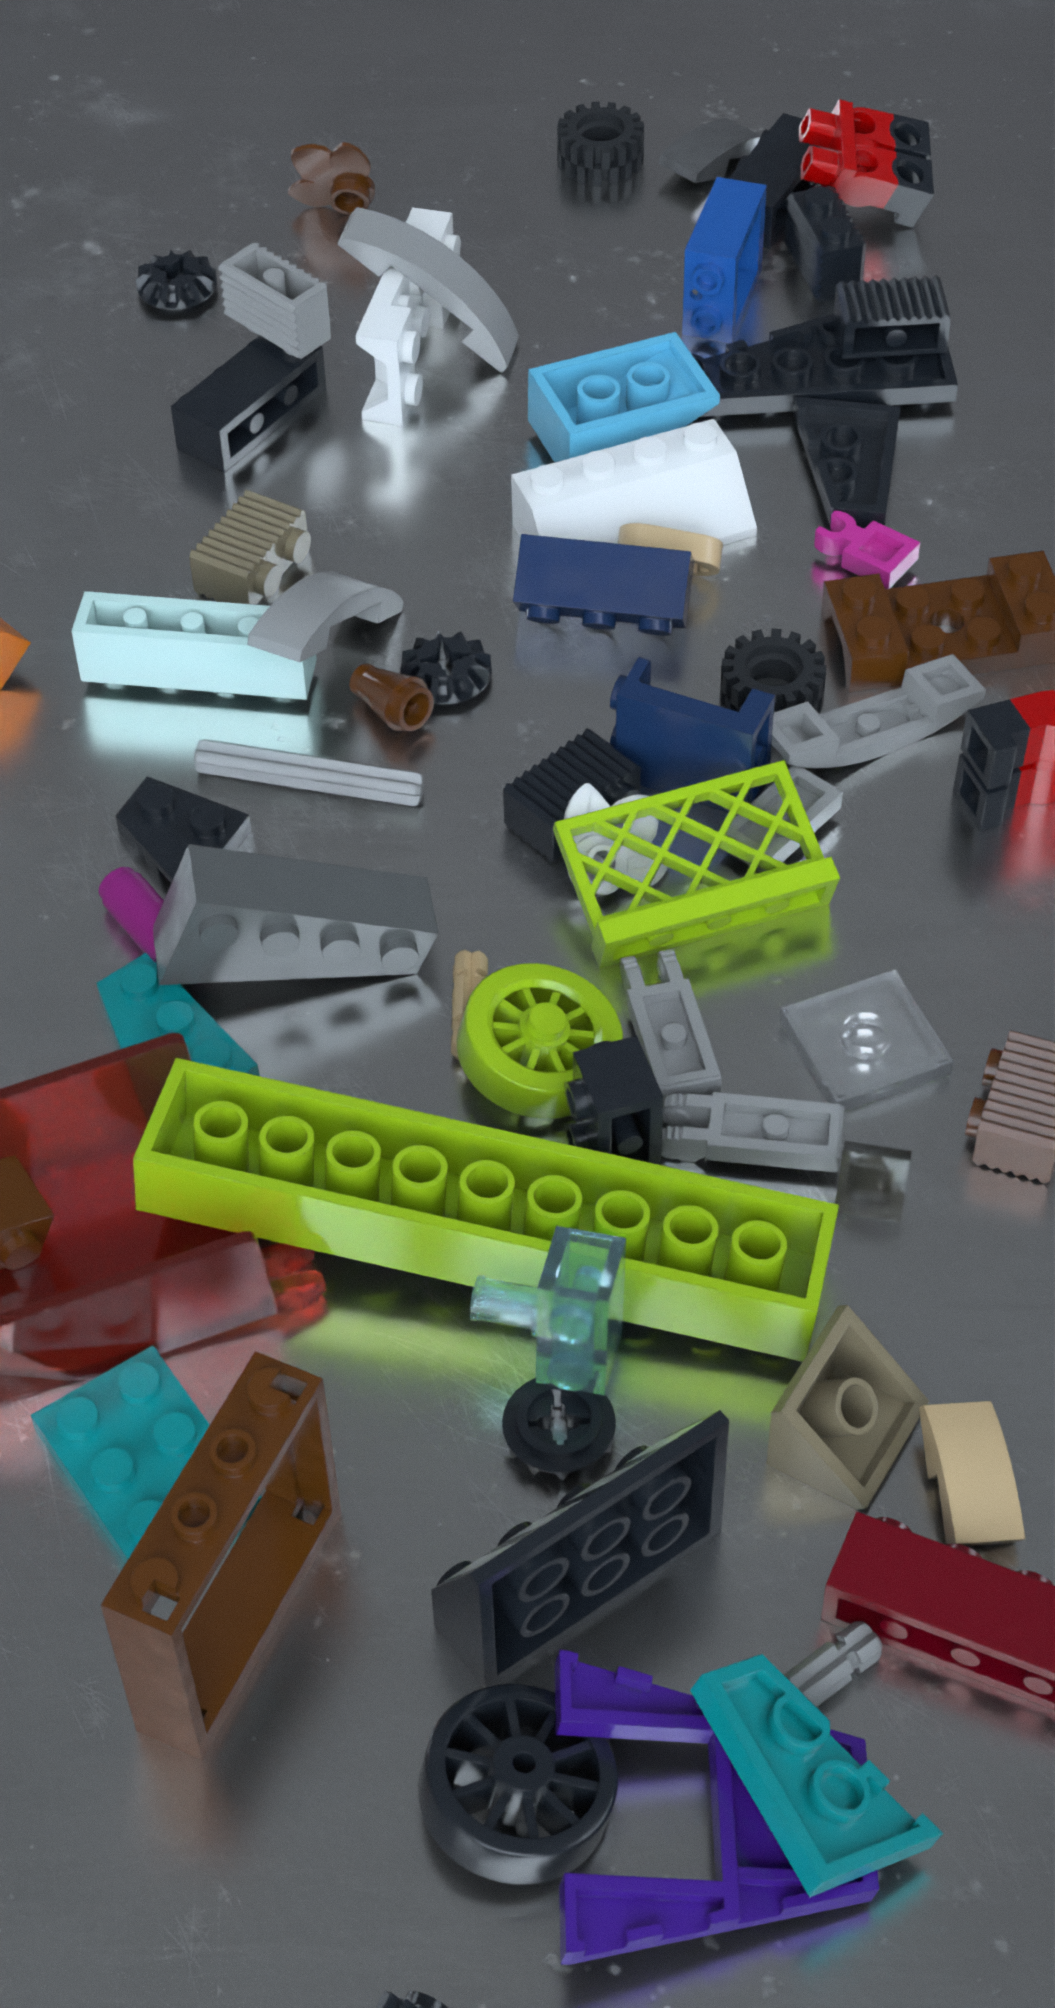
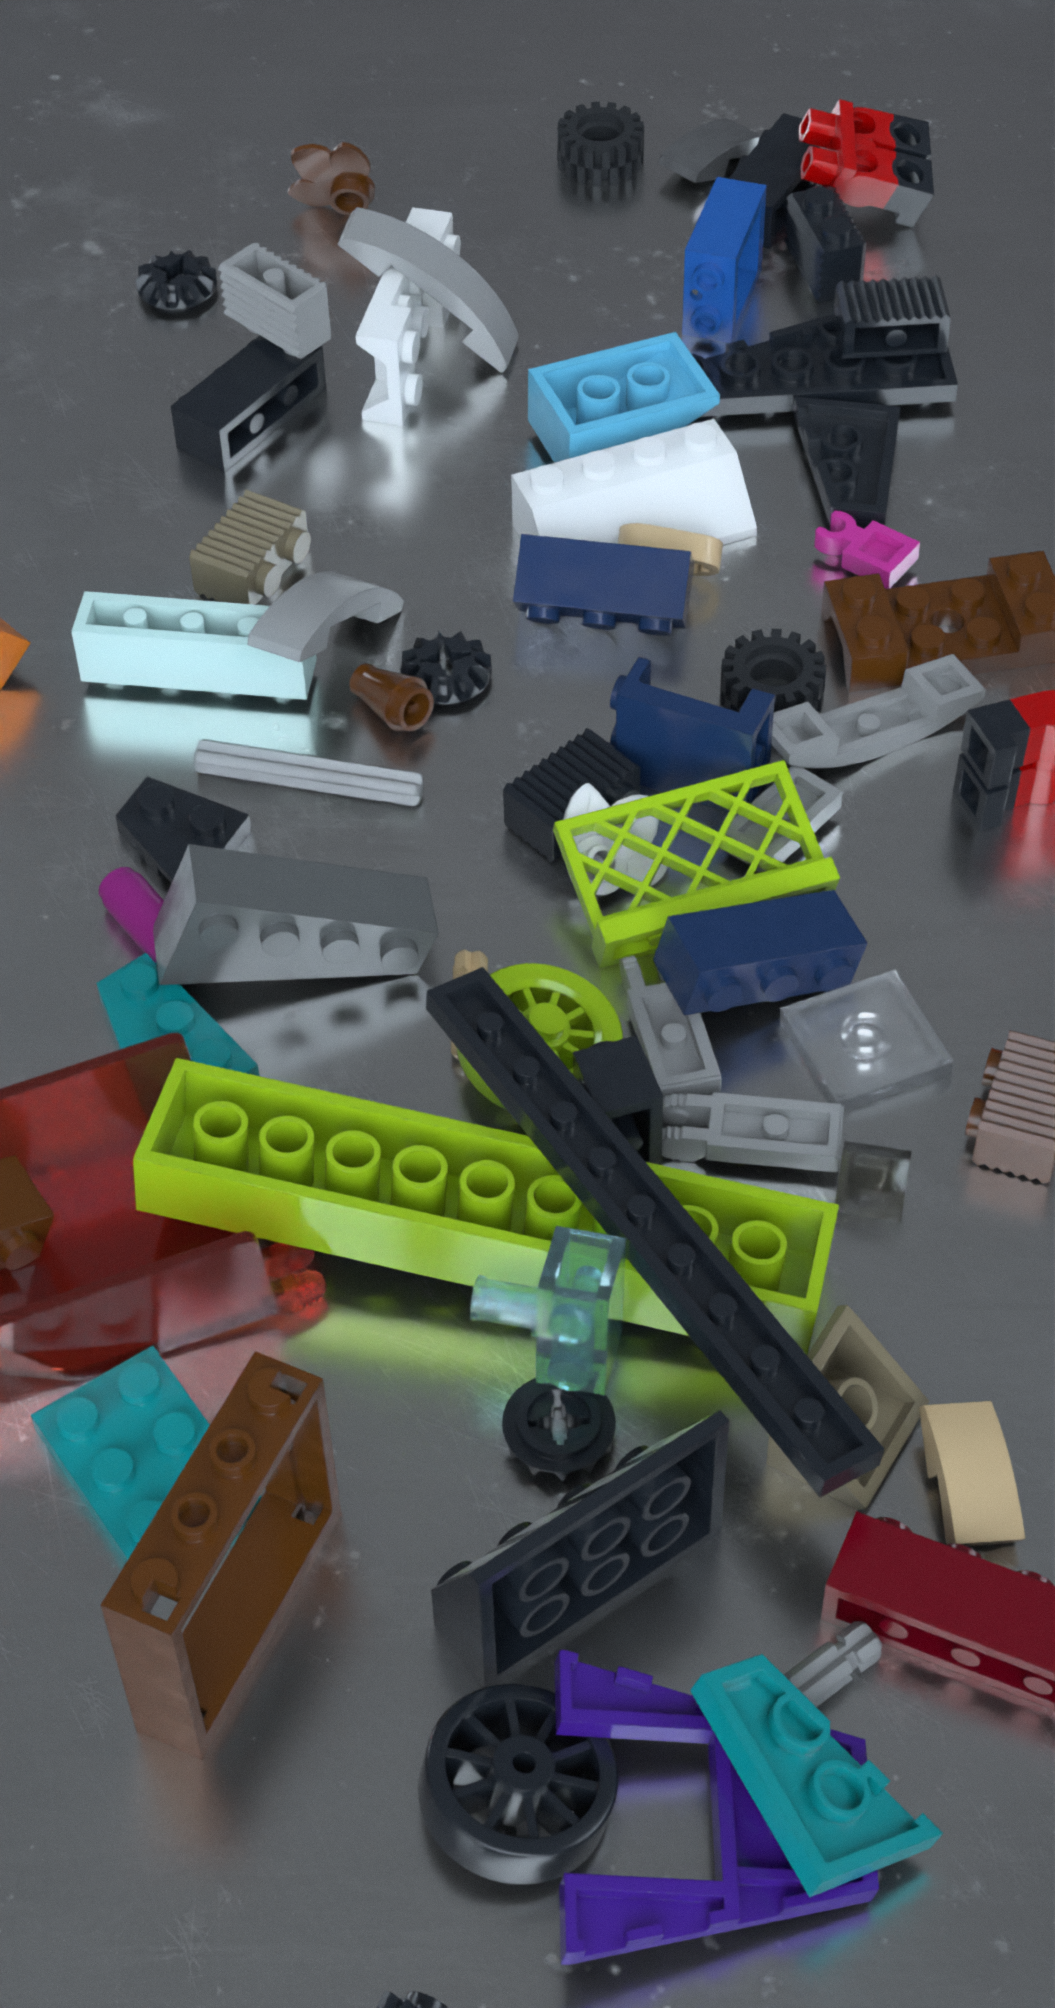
none -> black plate [426,967,884,1498]
none -> dark blue brick [653,890,868,1016]

